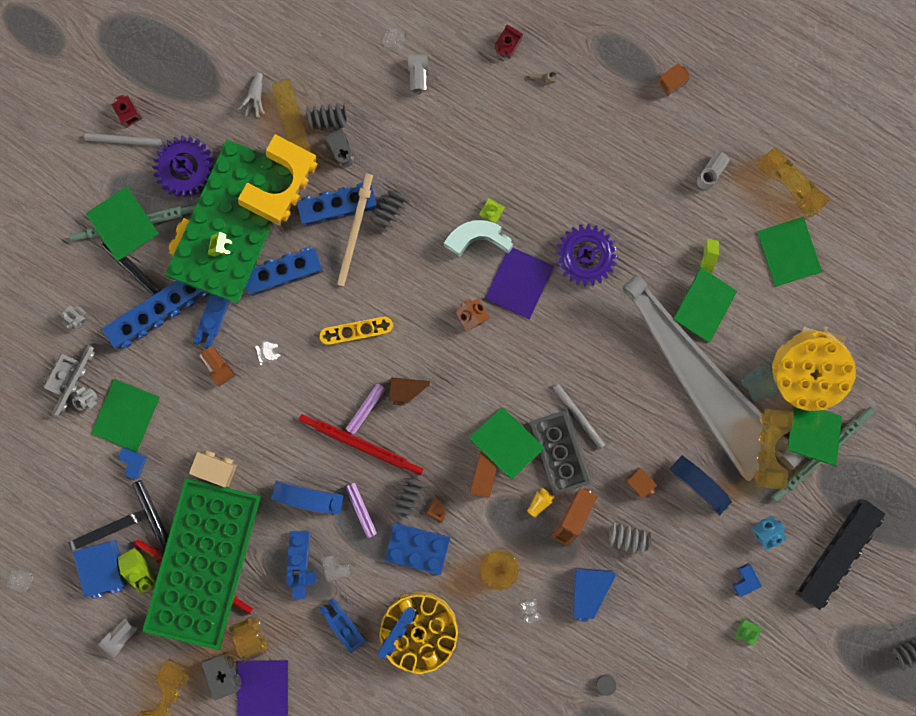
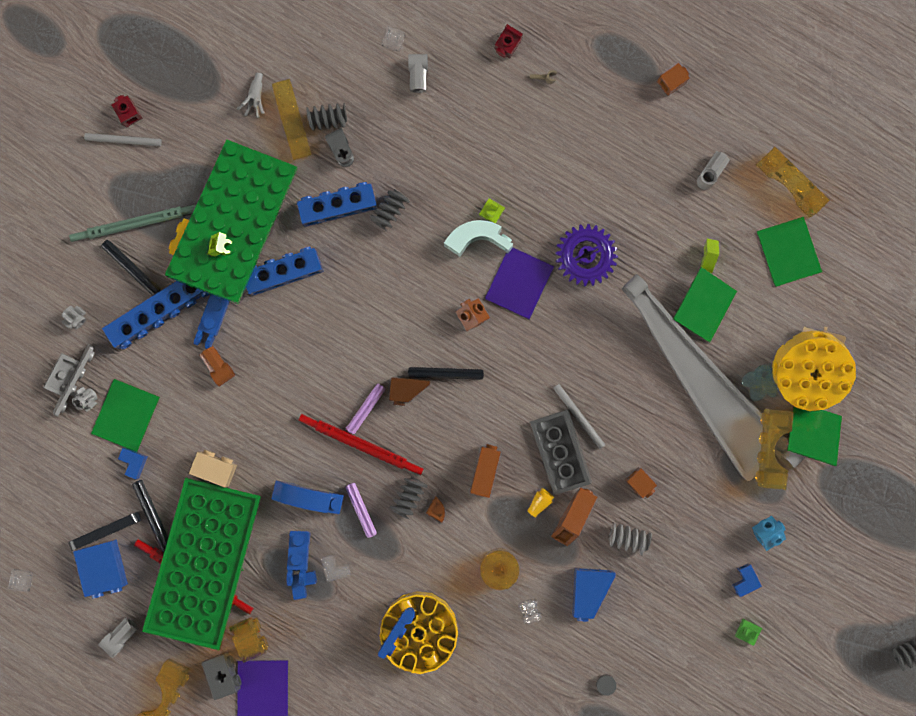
green piece [85,186,159,262] -> none
lime slope [118,548,156,594] -> none
dark purple gear [152,135,214,198] -> none
yellow arch [238,134,318,226] -> none
clear tile [256,341,280,365] -> none
yellow beam [320,317,393,345] -> none
blue hinge [320,598,367,653] -> none
tan bar [337,173,373,286] -> none
blue plate [385,523,450,575] -> none
green piece [468,407,545,480] -> none
dark blue arch [669,455,732,516] -> none
sand green axle [771,407,875,502] -> none
black brick [795,499,885,610] -> none
none -> black axle [408,367,484,380]

